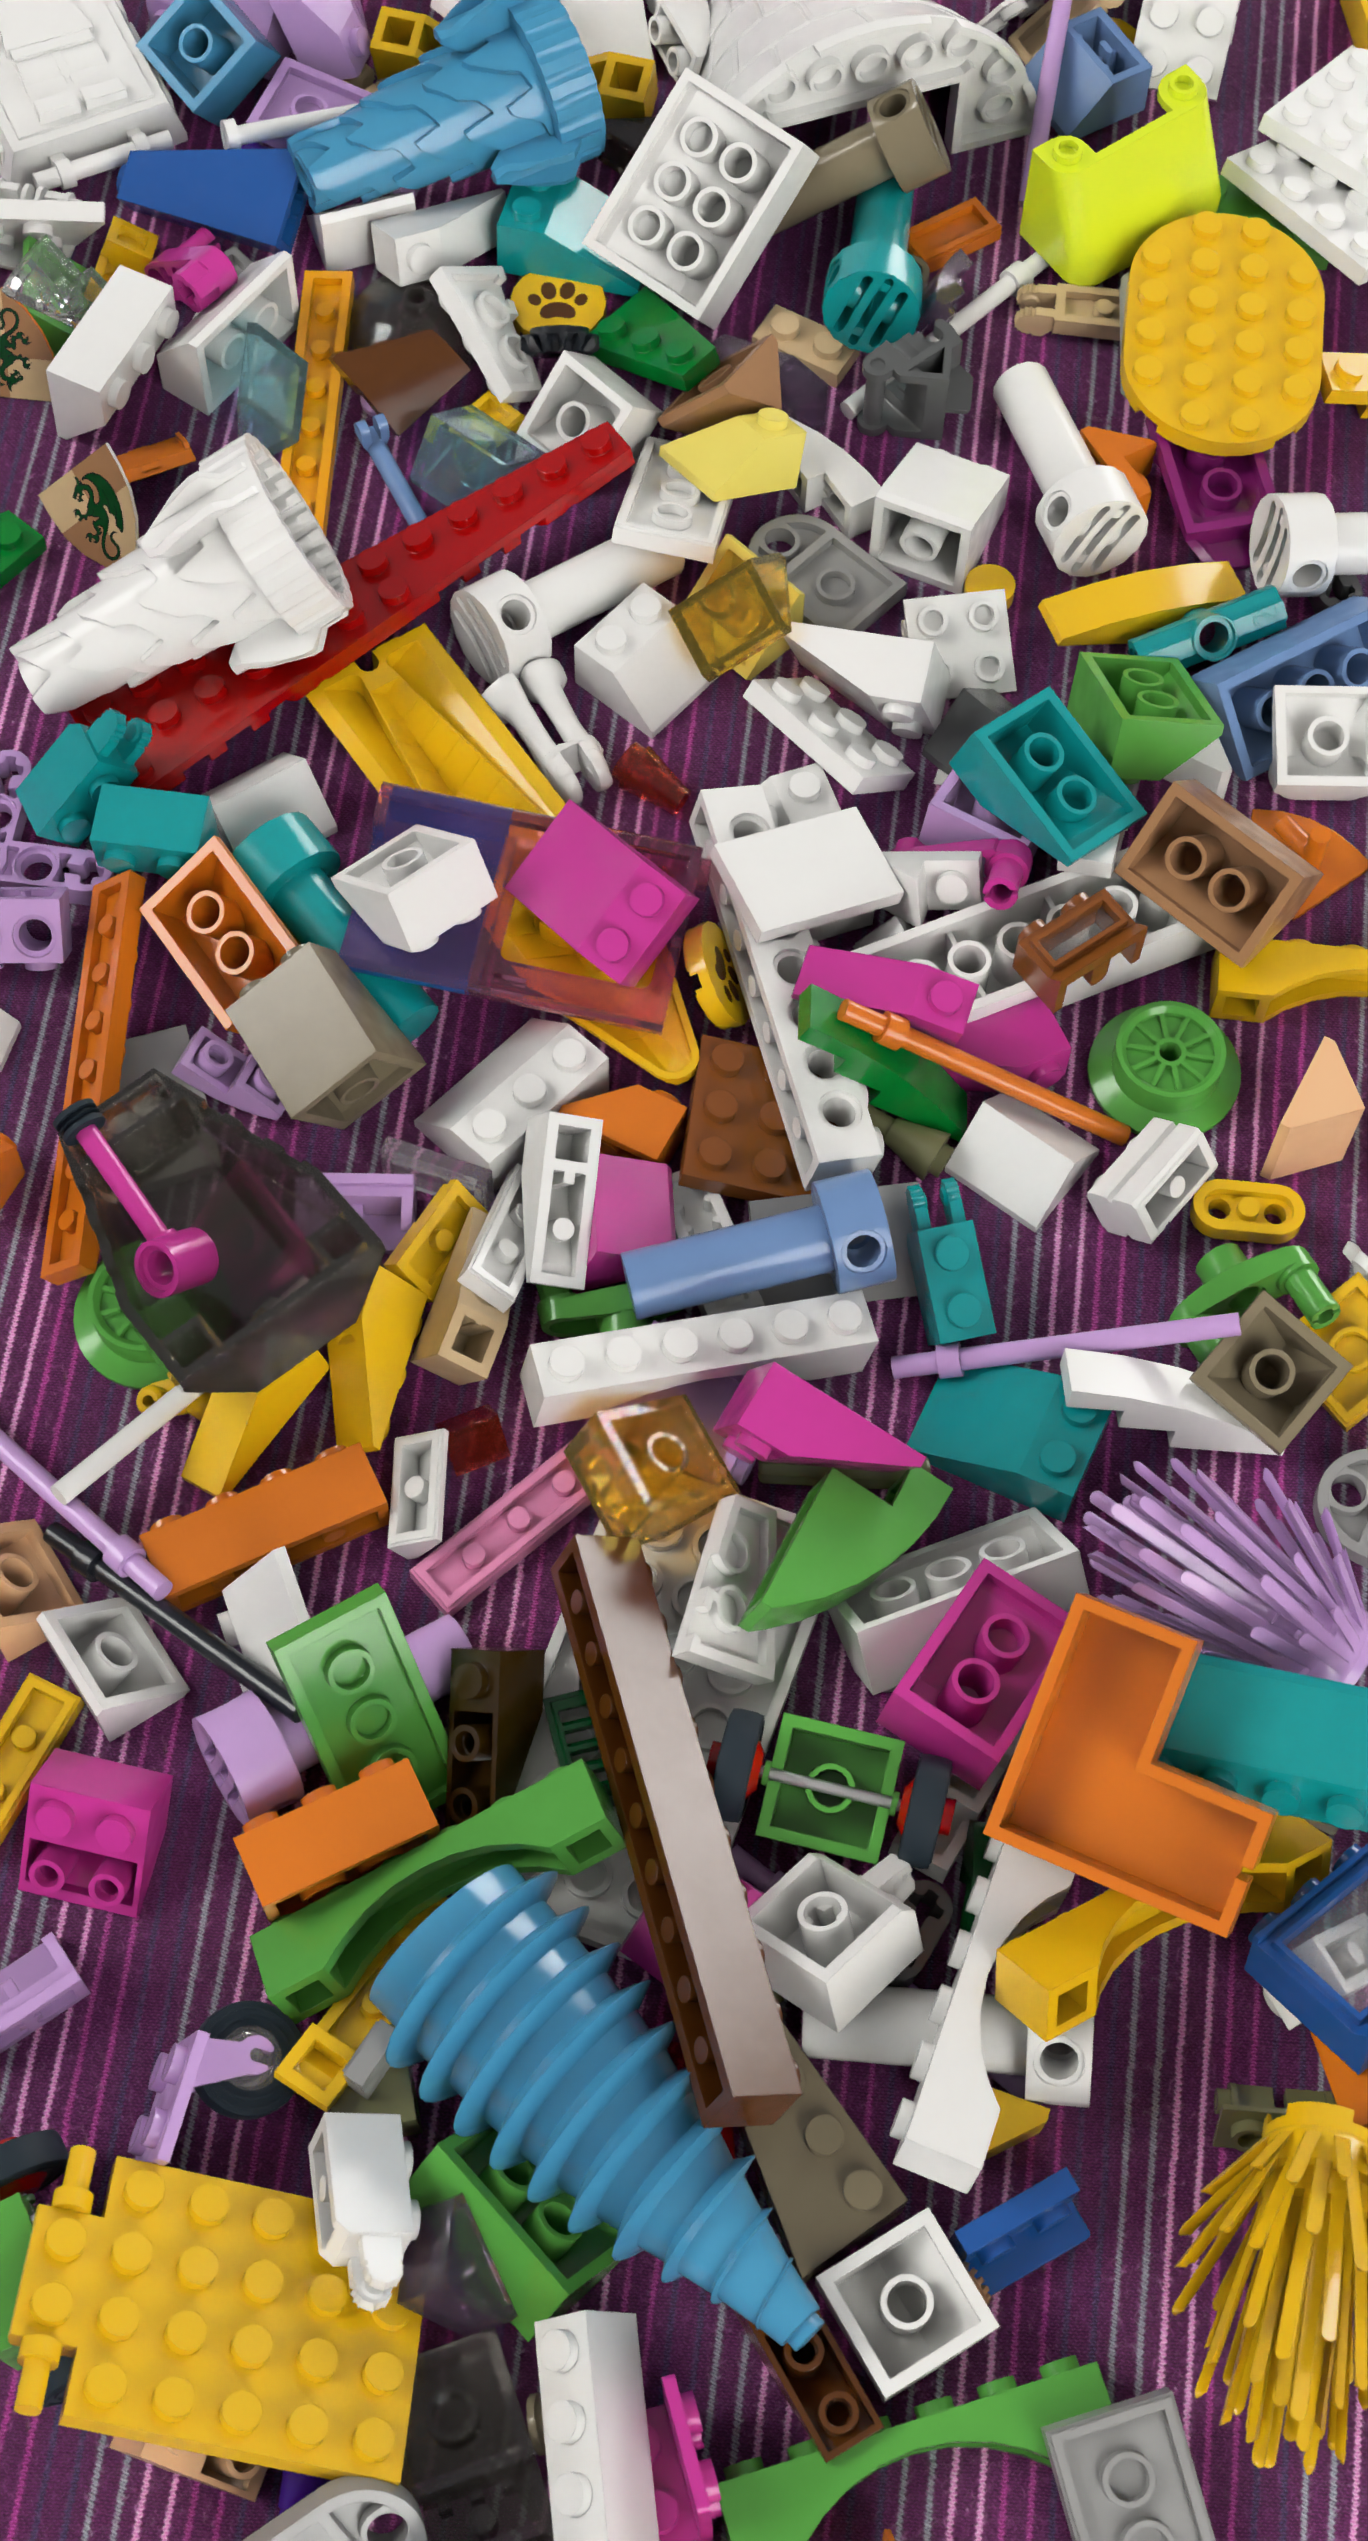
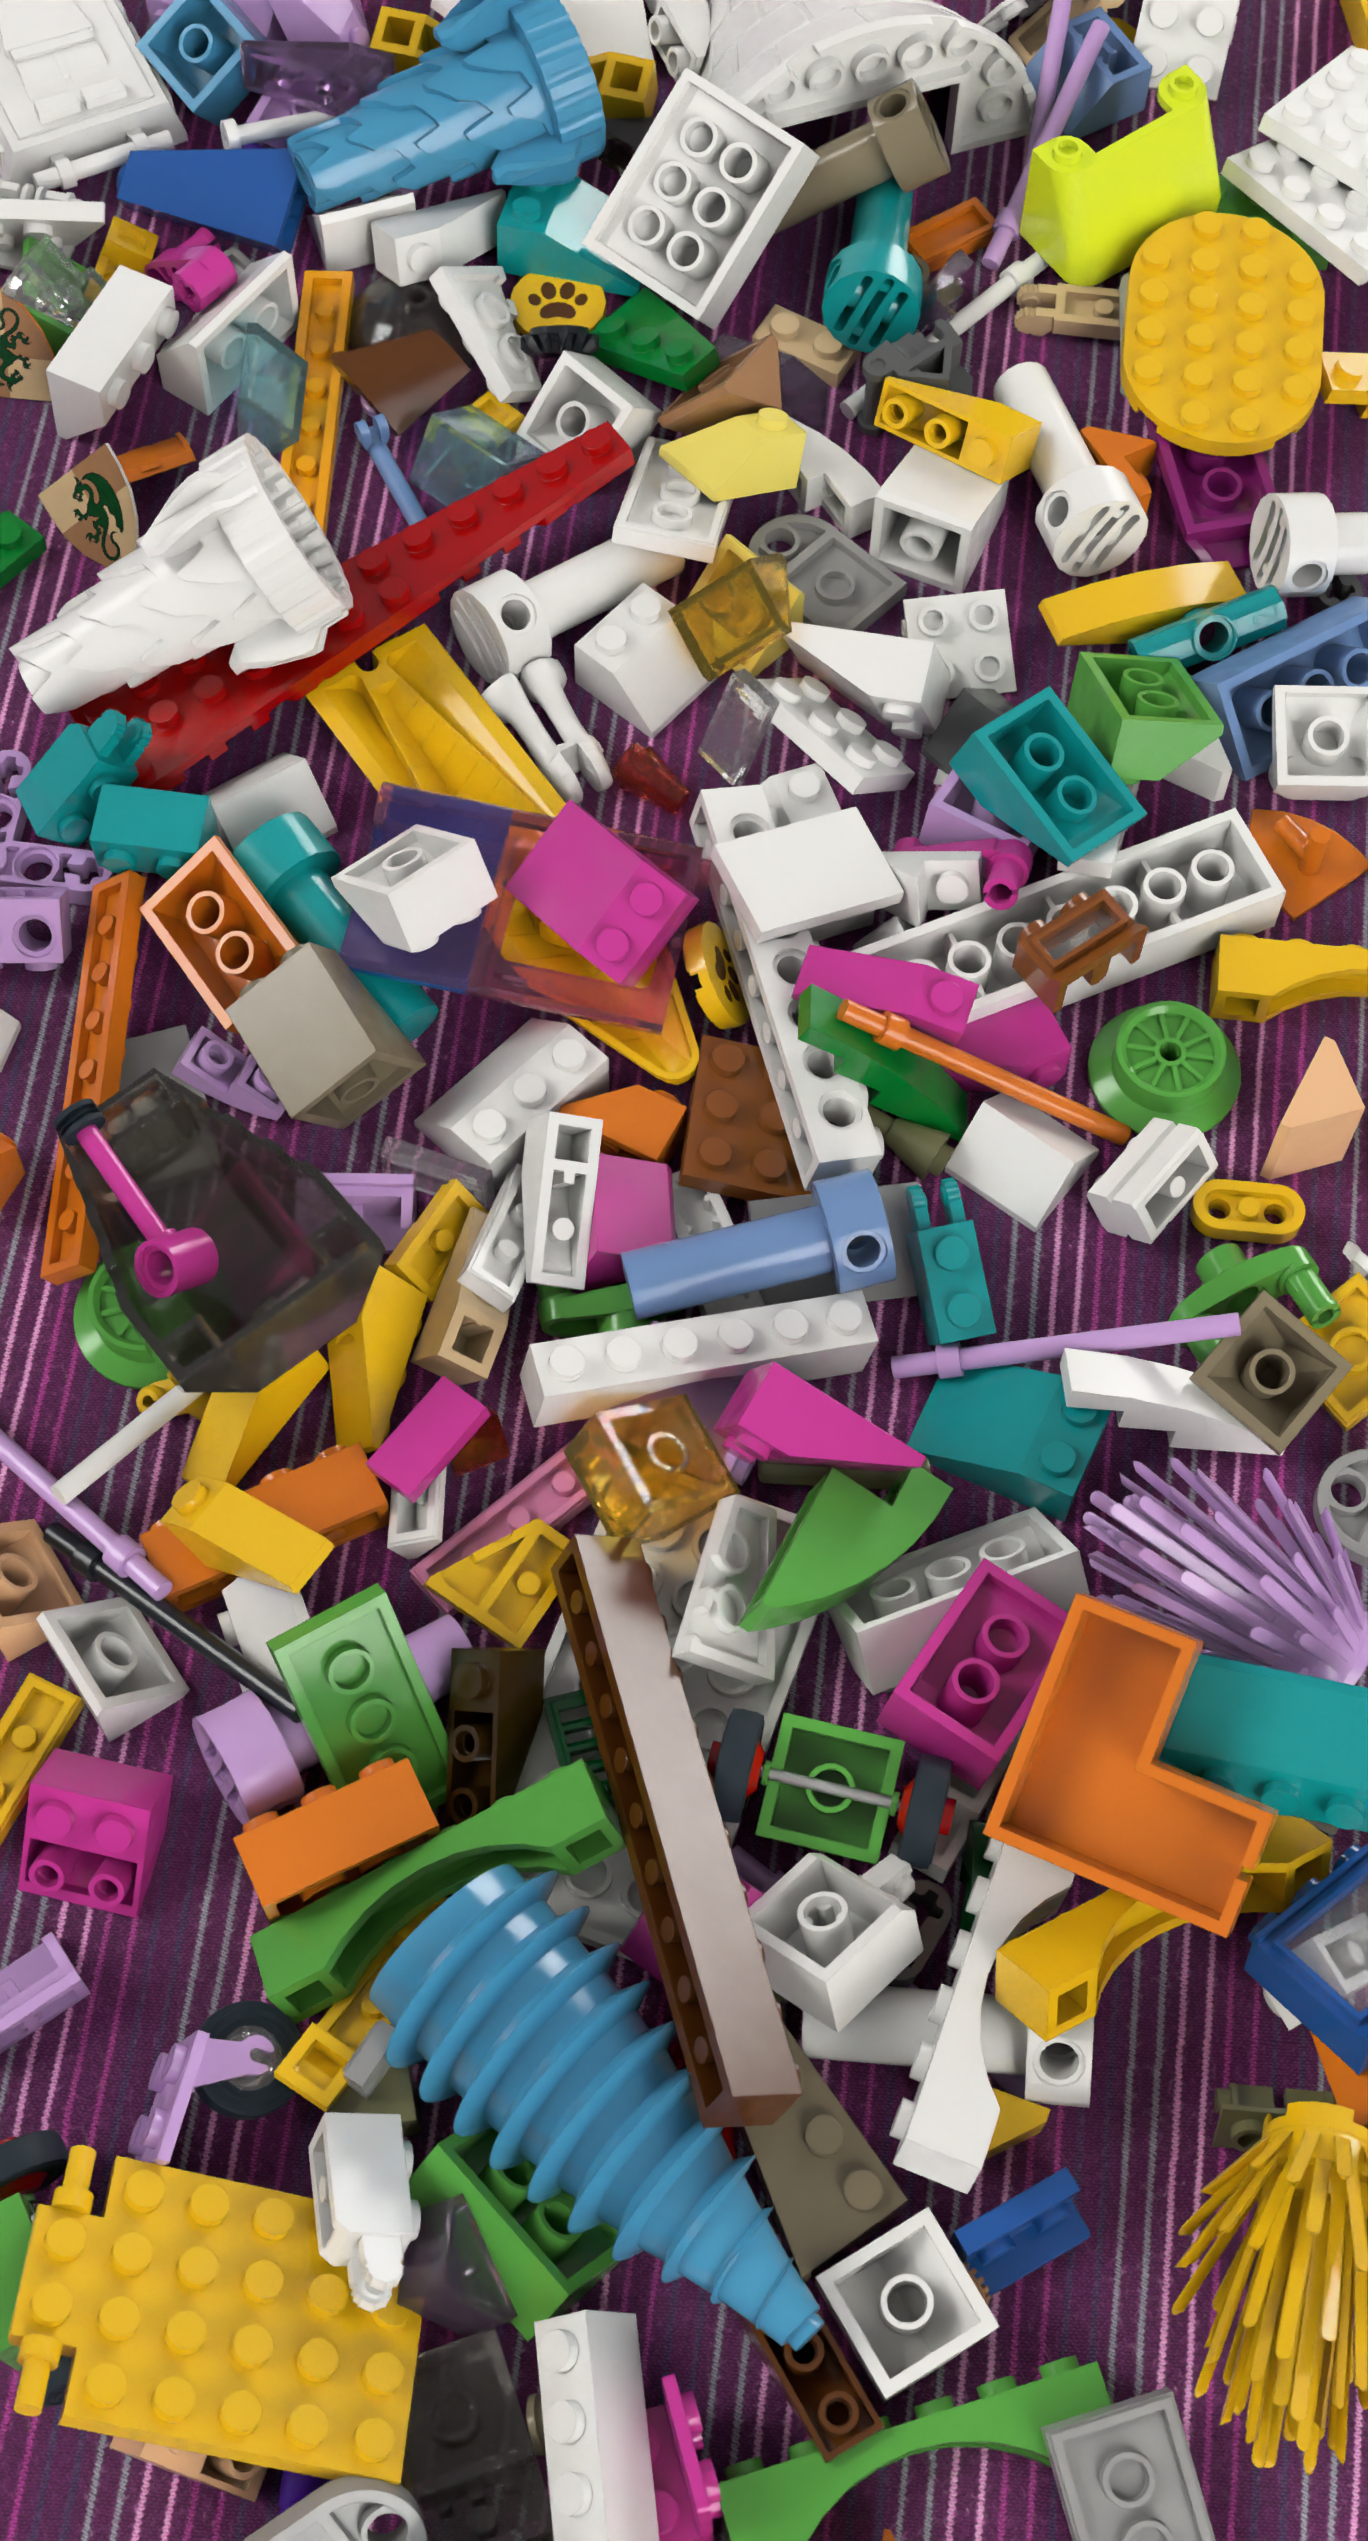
yellow tile [963,564,1016,610] -> none
medium nougat slope [1114,779,1324,968] -> none
none -> yellow slope [160,1474,335,1595]
none -> clear purple slope [240,40,395,117]
none -> dark pink tile [365,1375,491,1504]
none -> yellow wing [423,1518,570,1648]
none -> clear tile [698,668,780,785]
none -> yellow slope [874,376,1042,485]
none -> lavender bar [981,20,1110,271]

